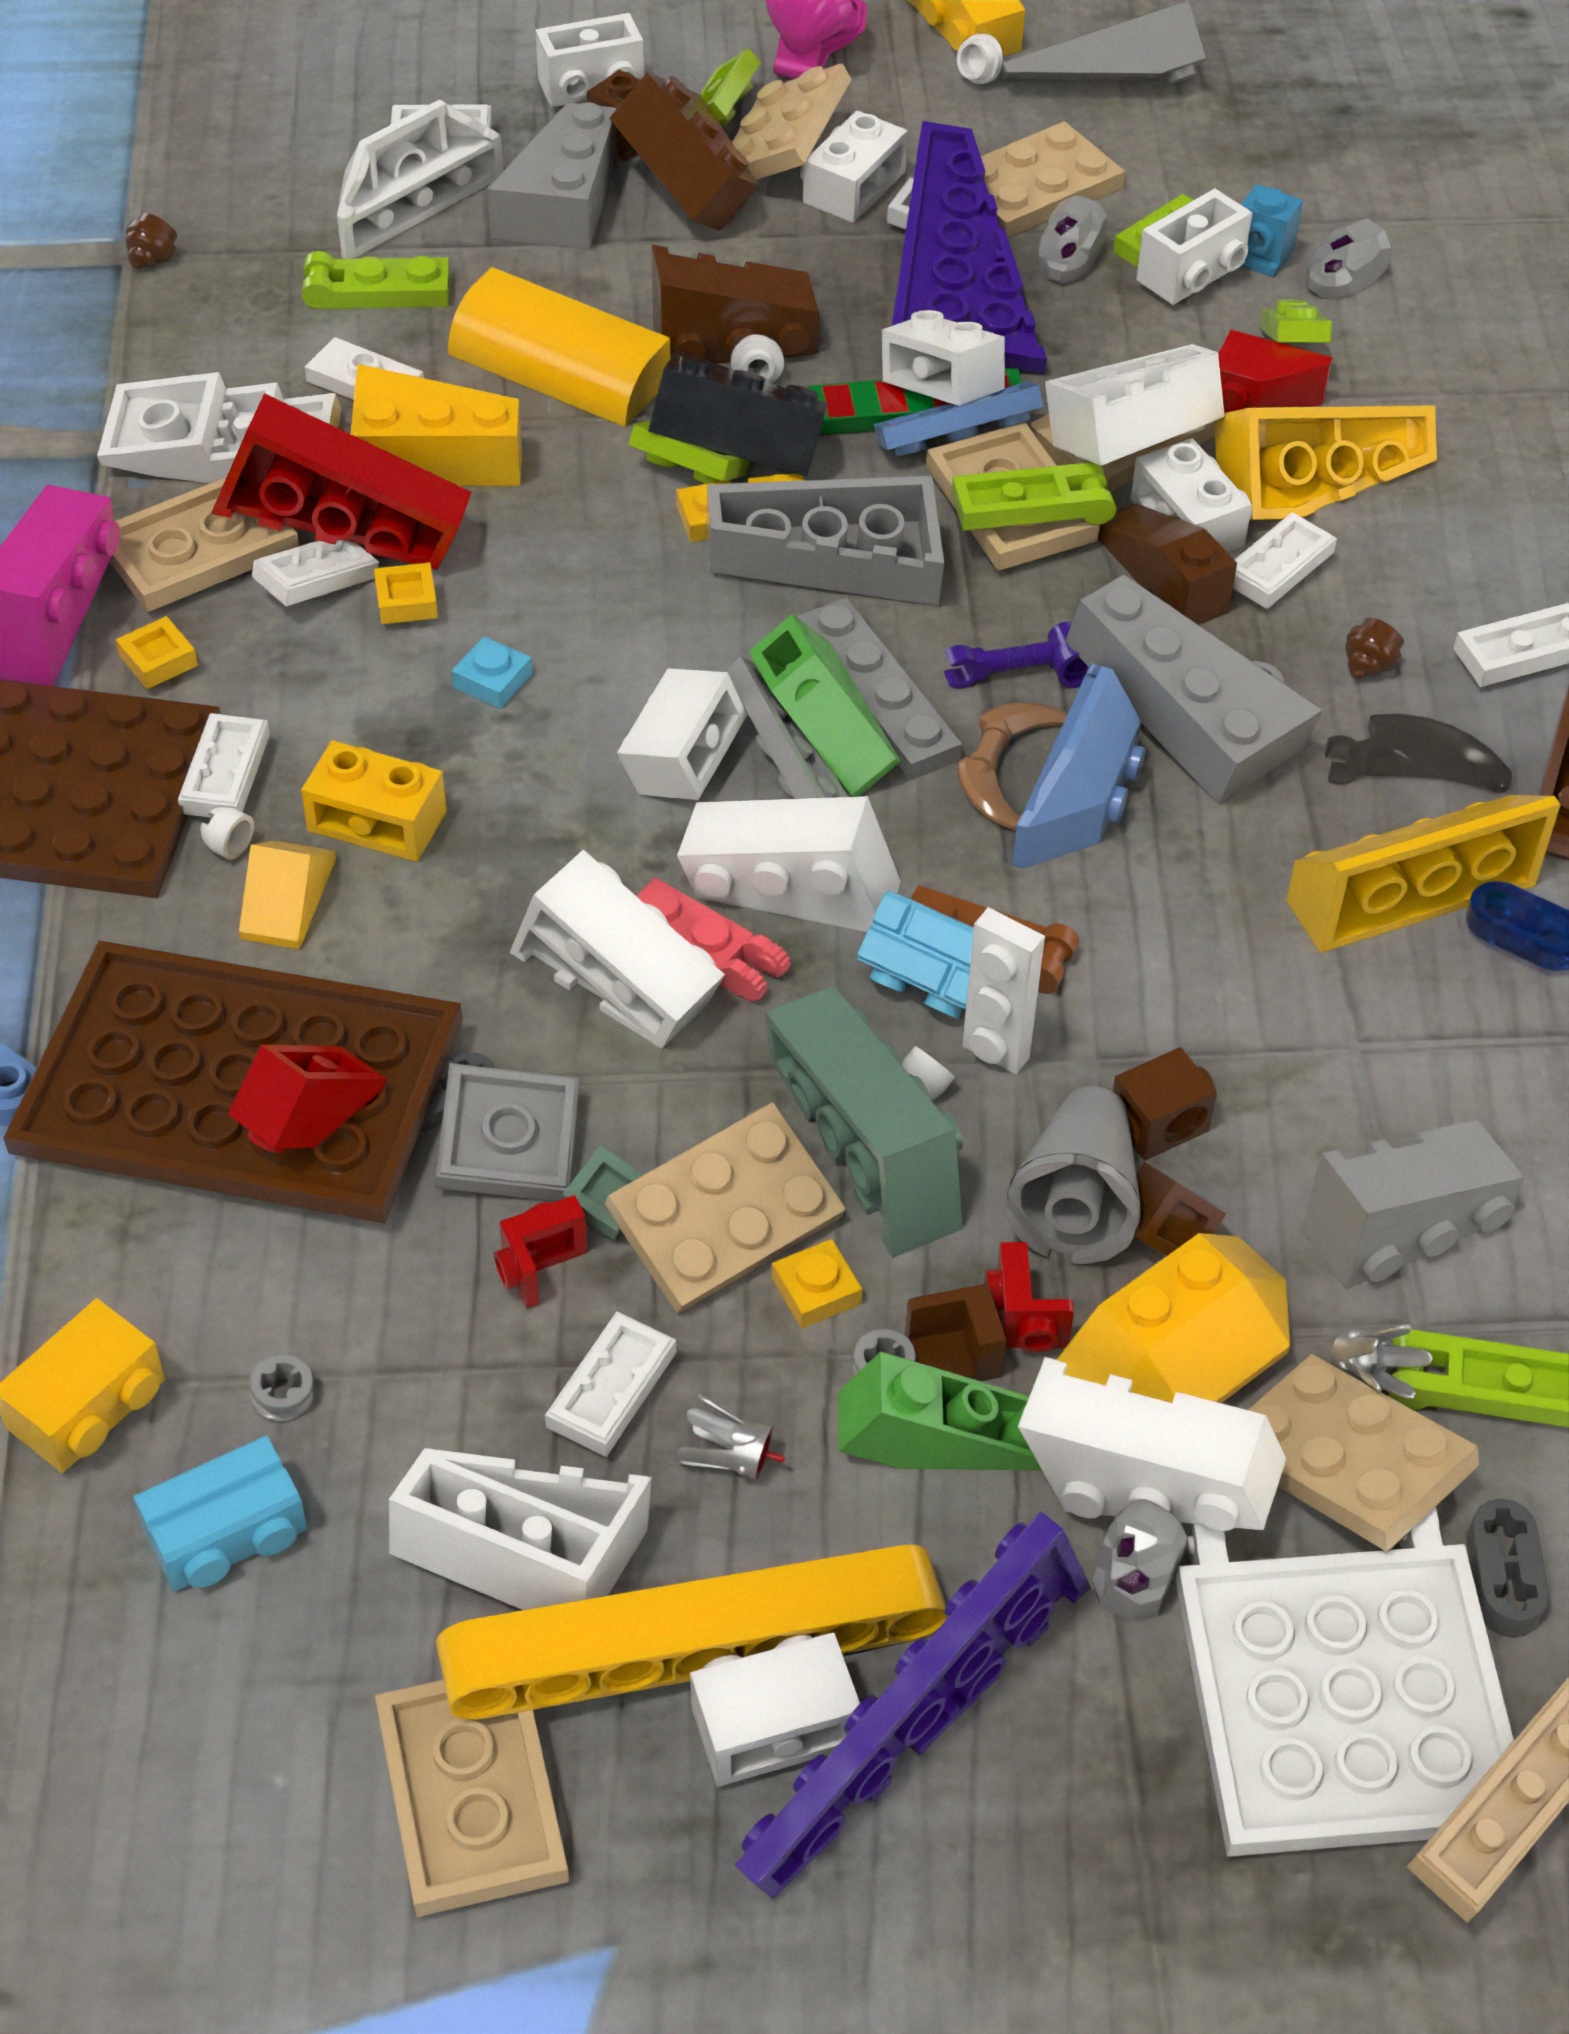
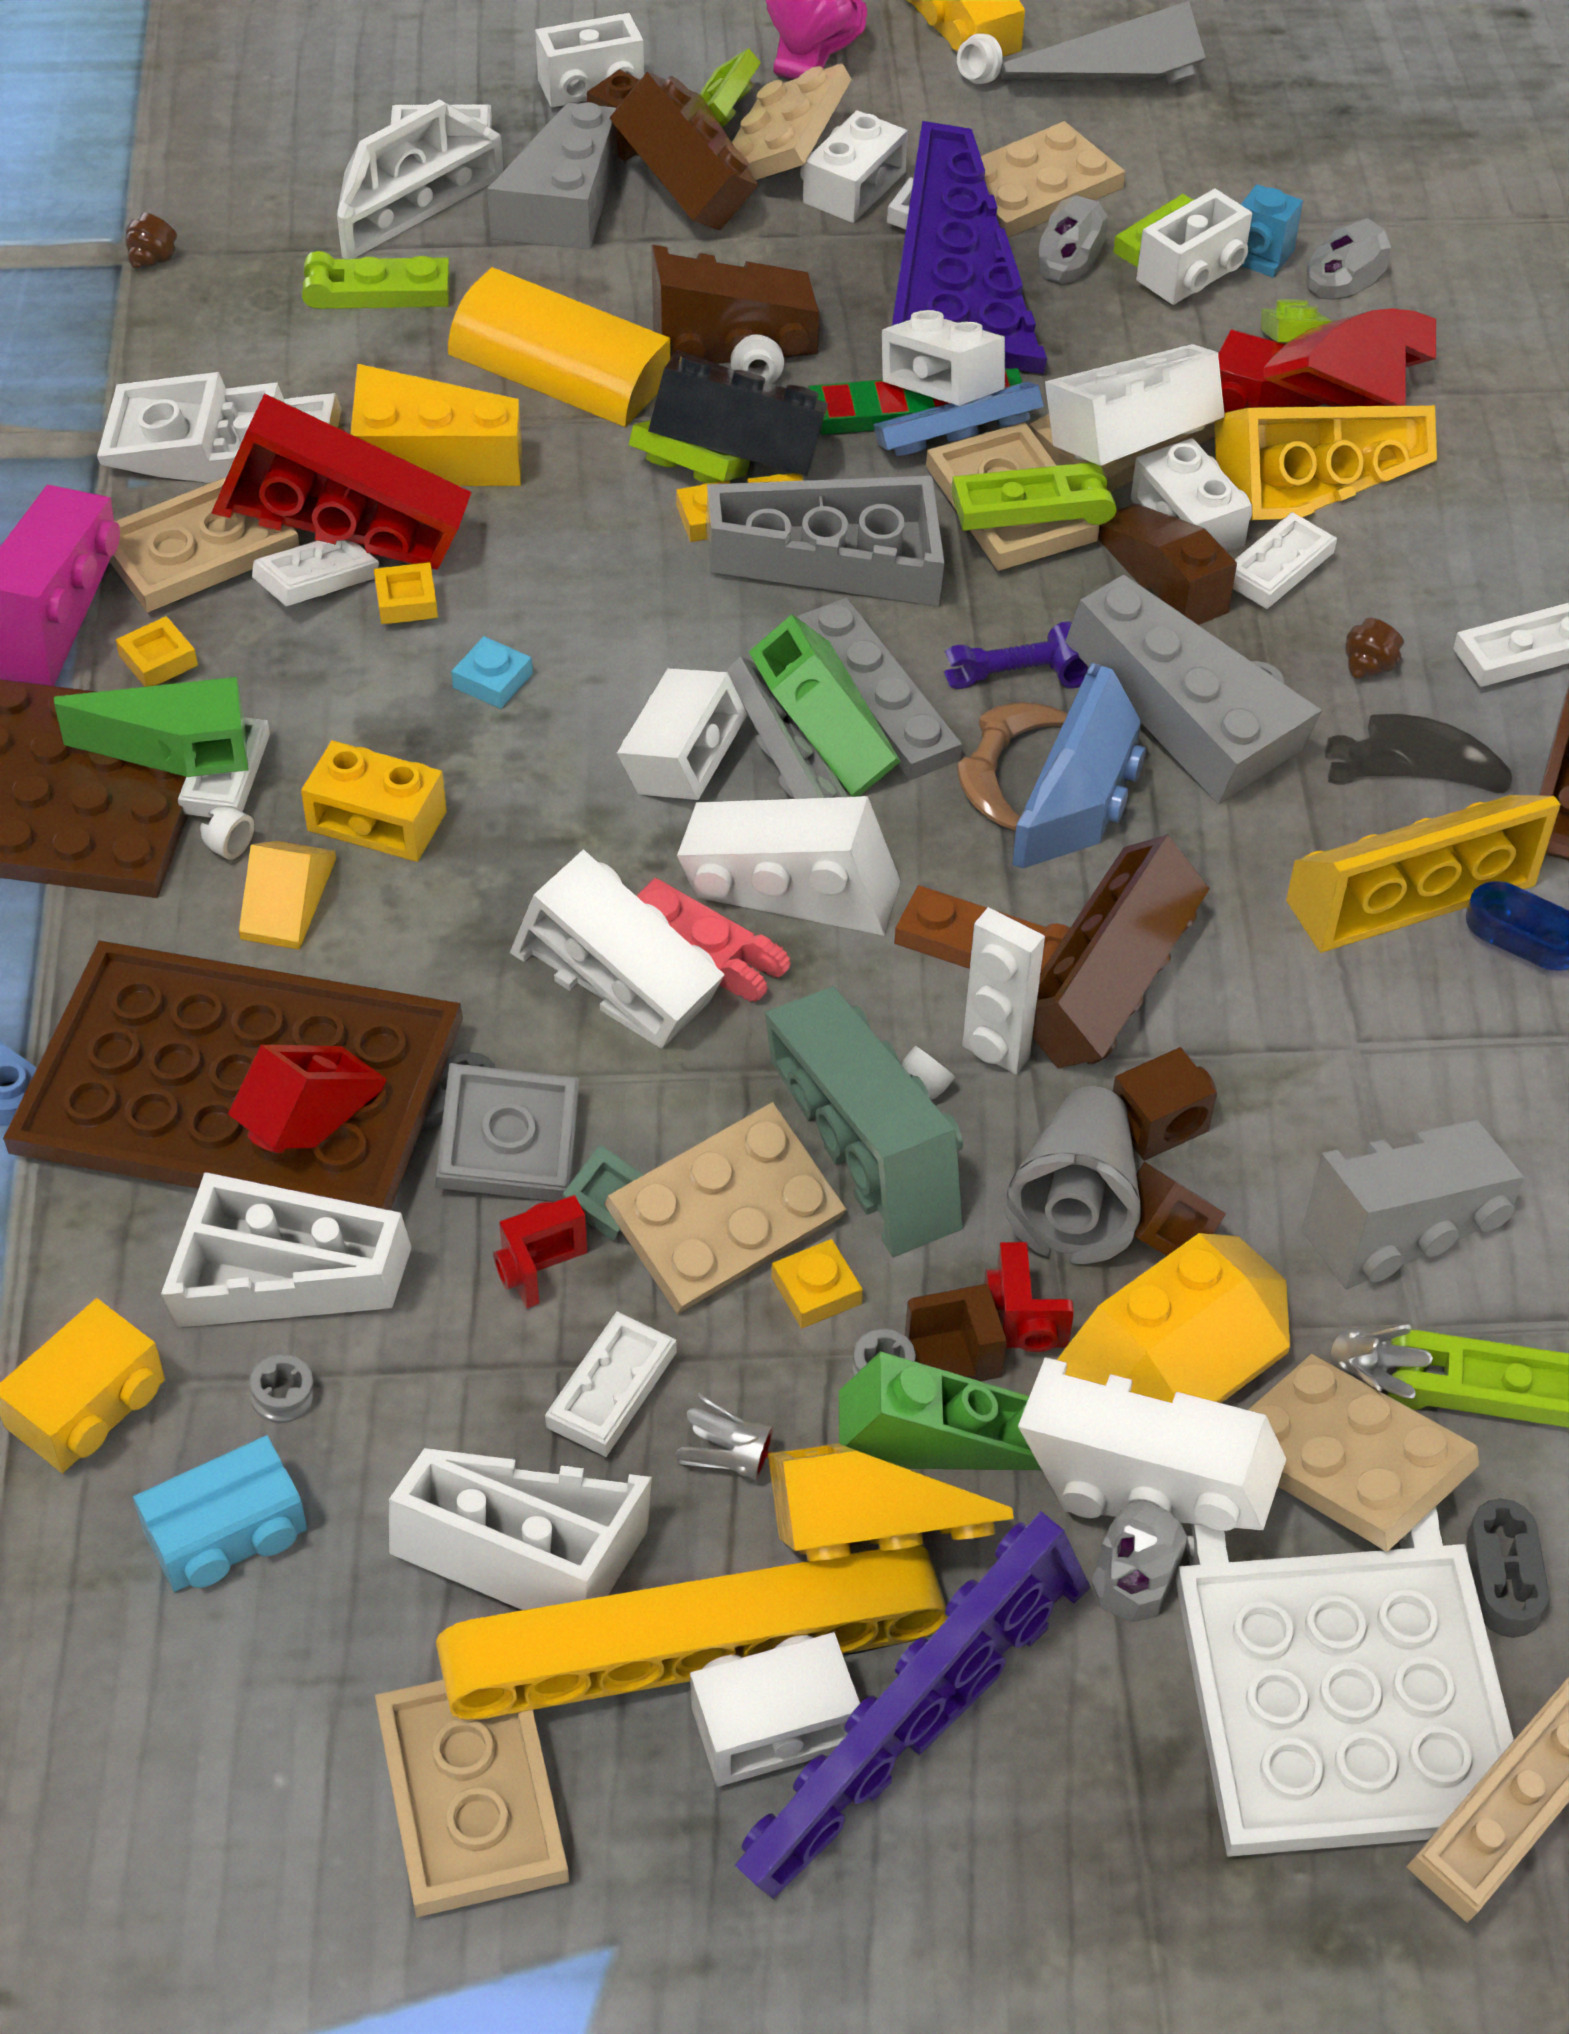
white plate [305,337,424,400] -> none
medium azure brick [857,890,974,1019] -> none
none -> bright green slope [54,677,249,777]
none -> white wedge [161,1172,411,1328]
none -> yellow slope [768,1443,1014,1561]
none -> reddish brown brick [1032,834,1210,1068]
none -> red slope [1264,308,1436,407]

